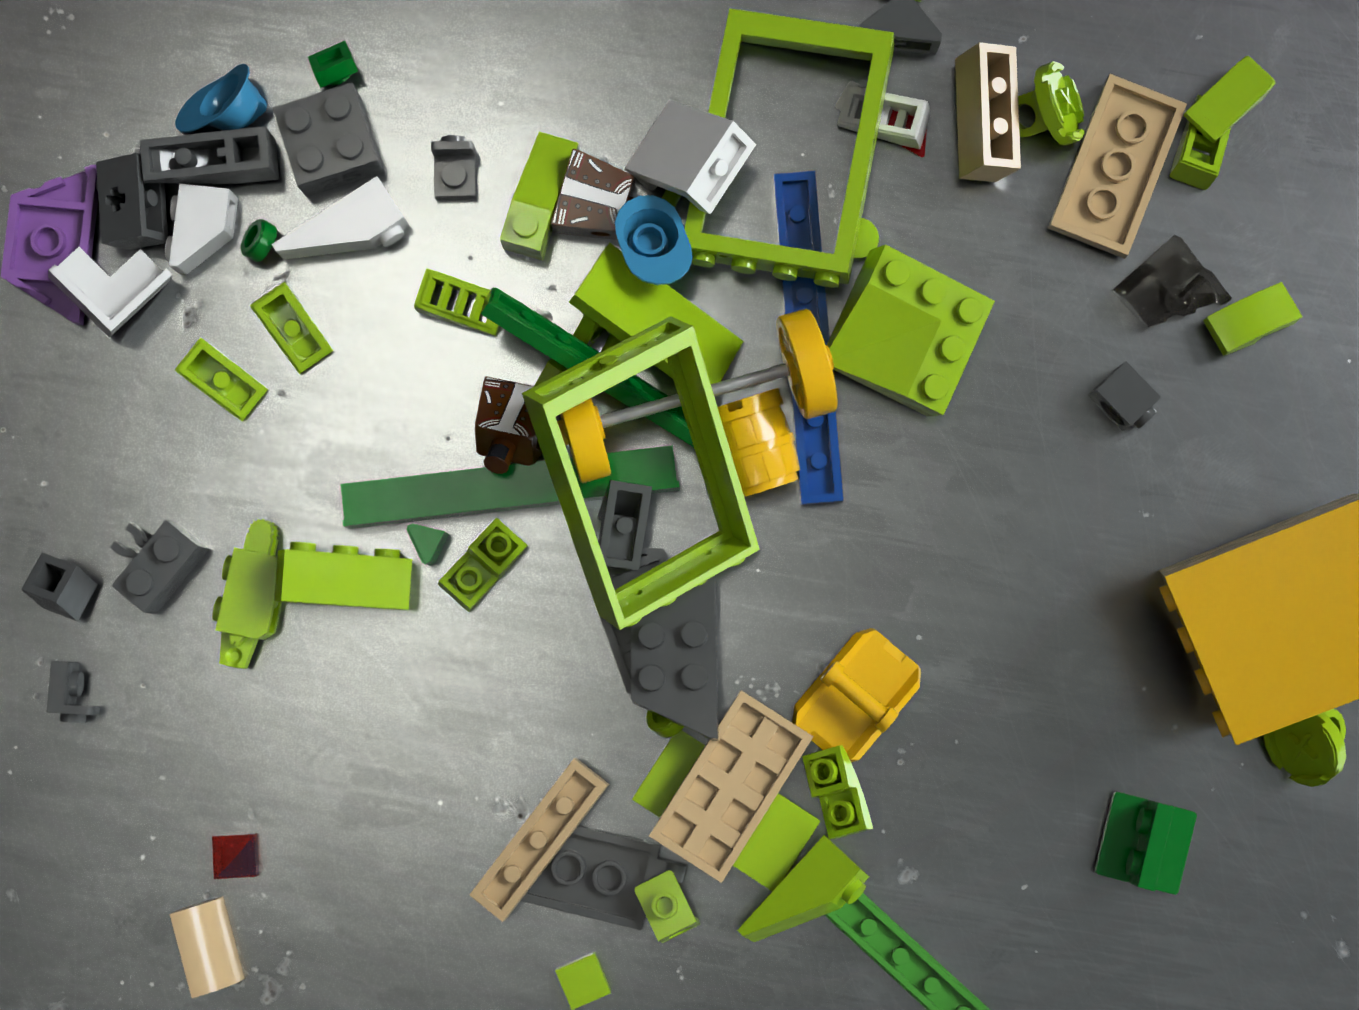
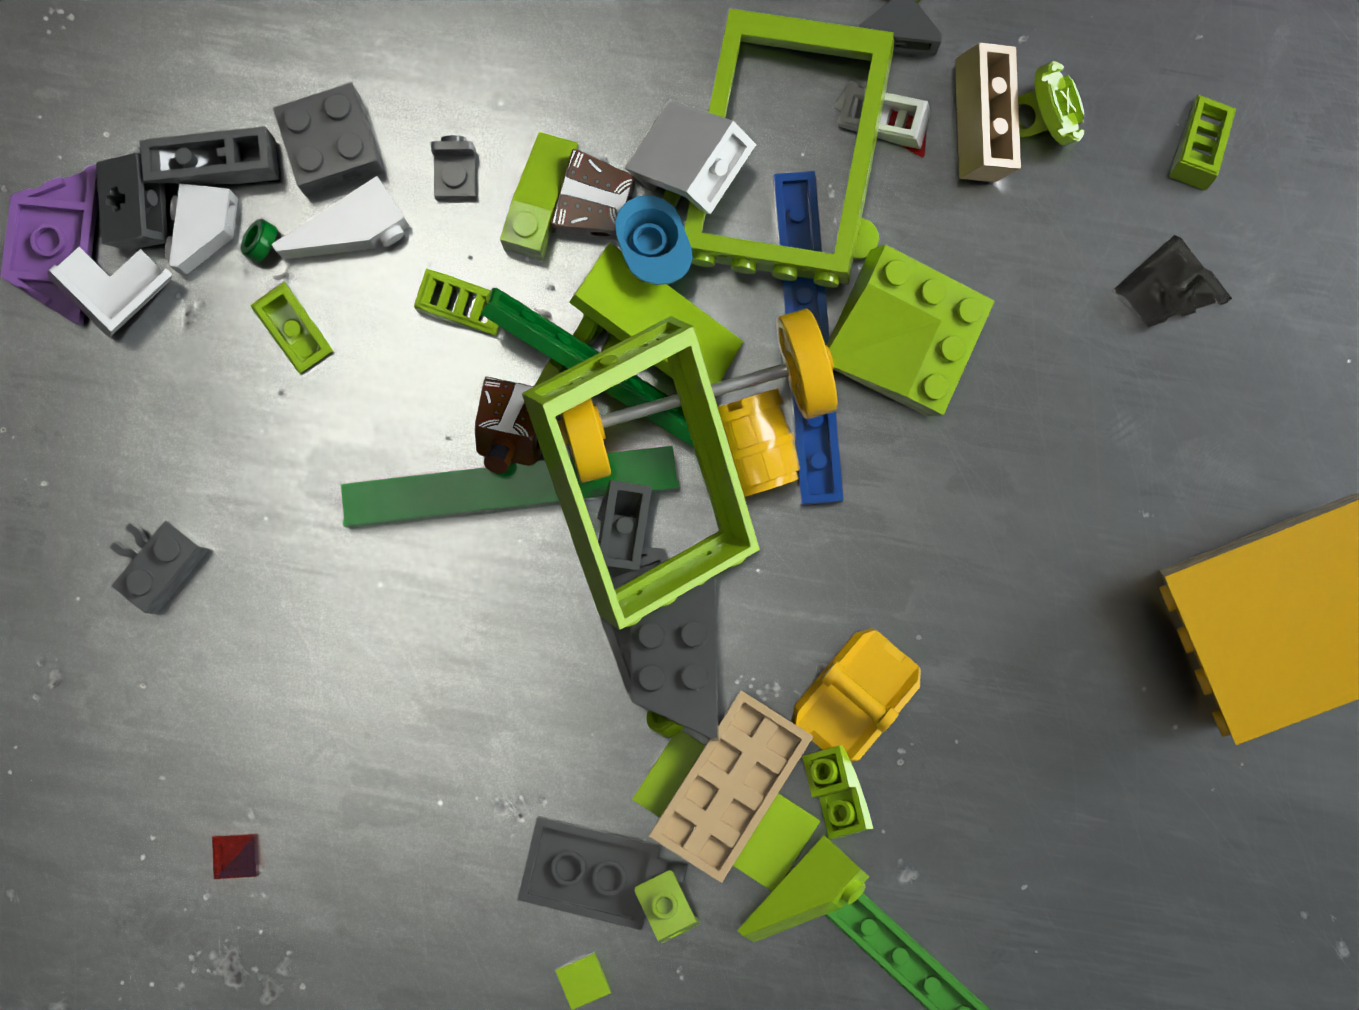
dark grey brick [21,553,98,621] -> none
dark grey bracket [46,661,100,723] -> none
tan brick [170,896,245,998] -> none
dark azure piece [175,64,267,133] -> none
lime slope [175,337,268,421] -> none
lime hinge [212,519,282,669] -> none
lime brick [274,542,412,610] -> none
green plate [308,40,358,88] -> none
green slope [406,523,449,566] -> none
lime slope [438,518,528,612] -> none
tan plate [470,758,610,922] -> none
tan plate [1048,74,1187,259] -> none
dark grey brick [1088,361,1161,431] -> none
green bracket [1094,791,1197,895] -> none
lime slope [1183,56,1276,143] -> none
lime slope [1203,282,1303,356] -> none
lime tile [1264,709,1346,787] -> none

